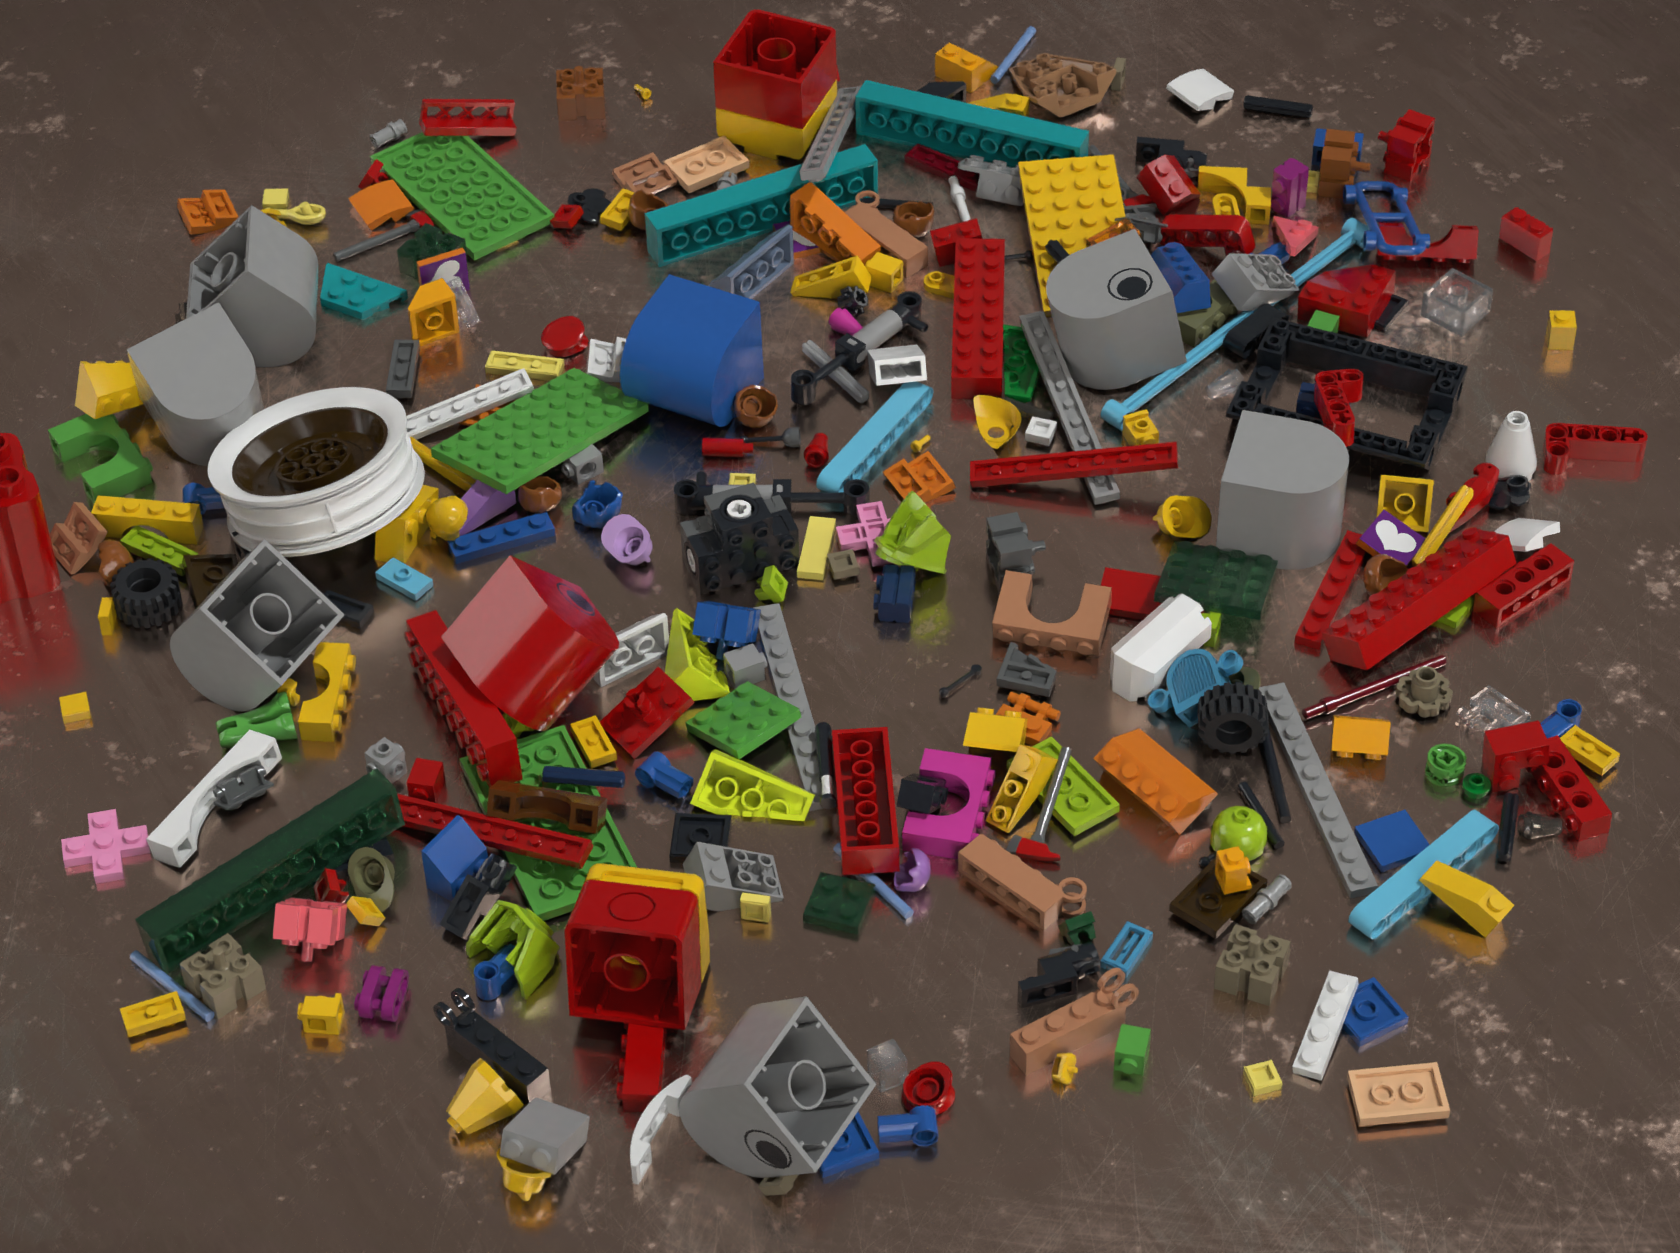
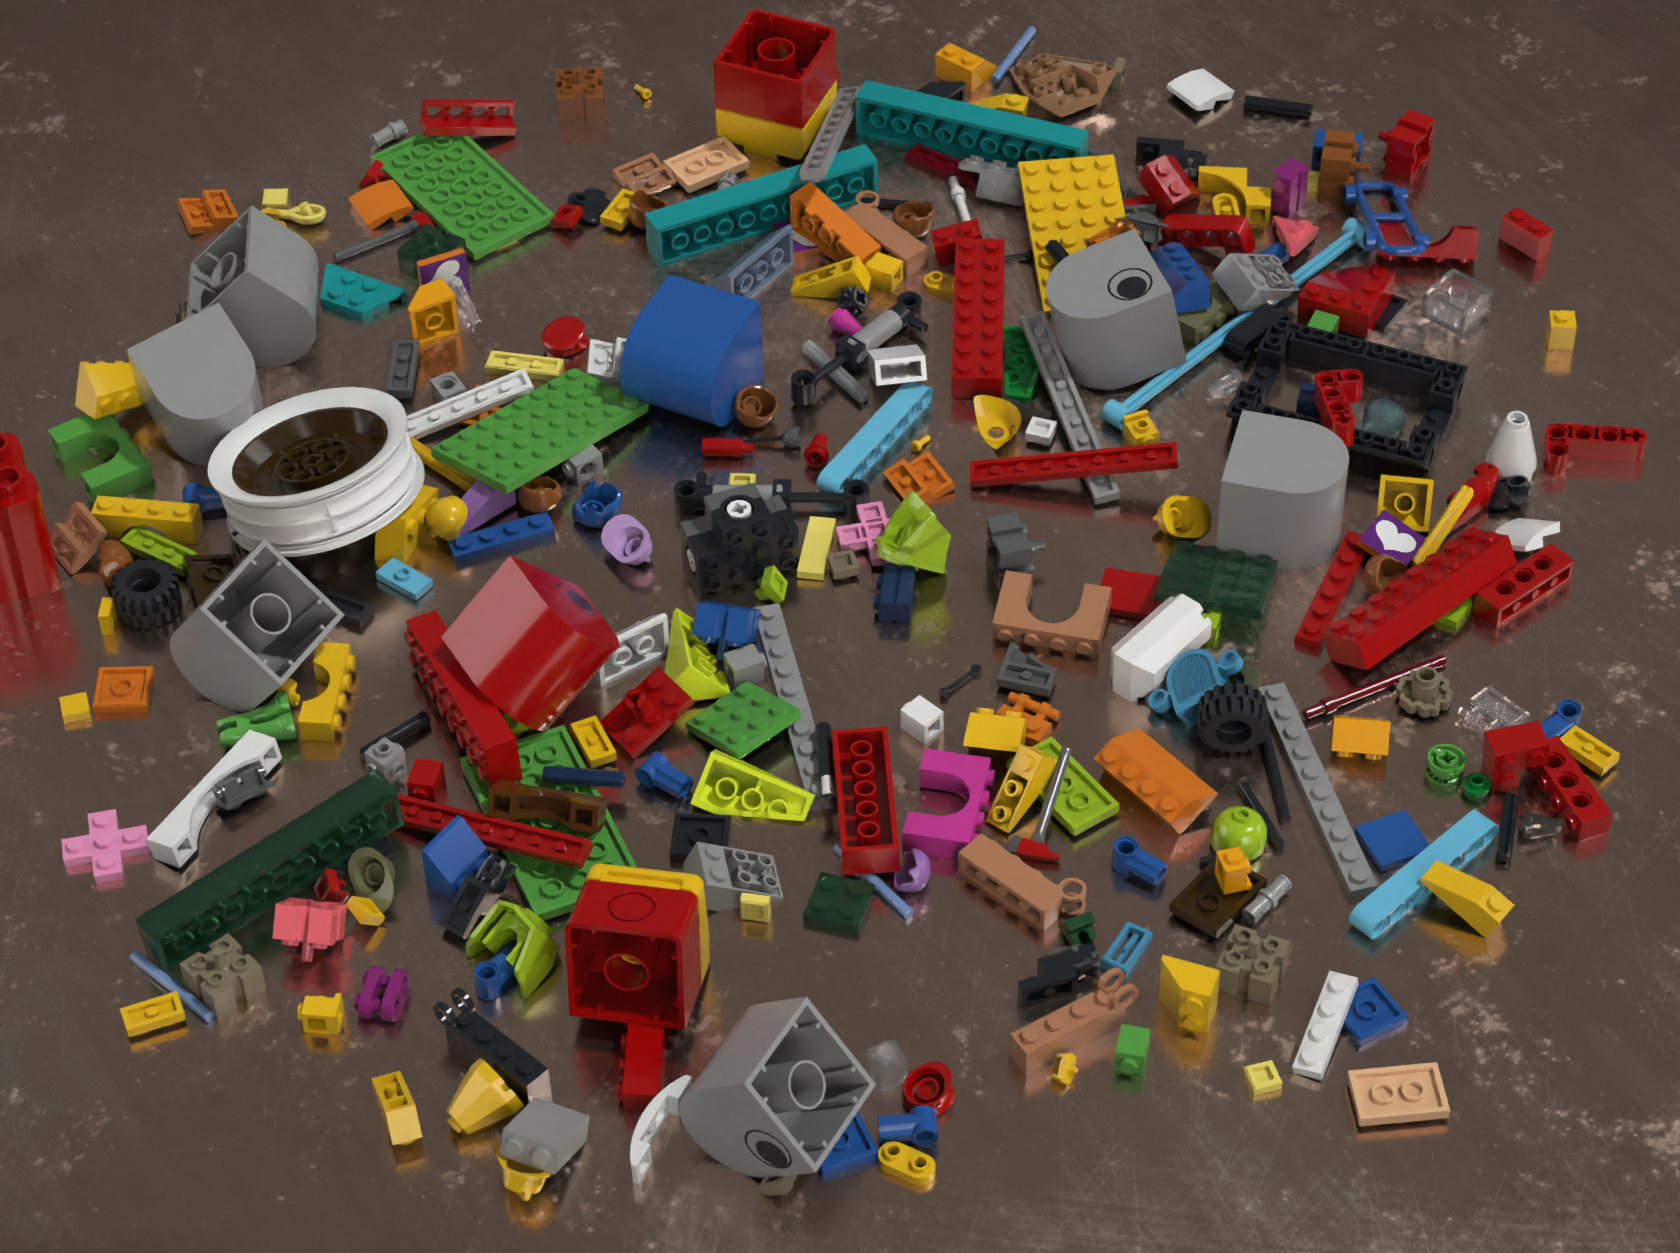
black brick [896,773,948,814] -> none
none -> orange tile [92,666,155,713]
none -> black axle [358,711,431,763]
none -> yellow slope [371,1071,422,1145]
none -> light grey brick [430,371,466,404]
none -> yellow plate [878,1141,936,1186]
none -> white brick [900,695,944,745]
none -> blue piece [1111,836,1168,885]
none -> yellow slope [1159,955,1220,1034]
none -> clear light blue hair [1361,398,1407,438]

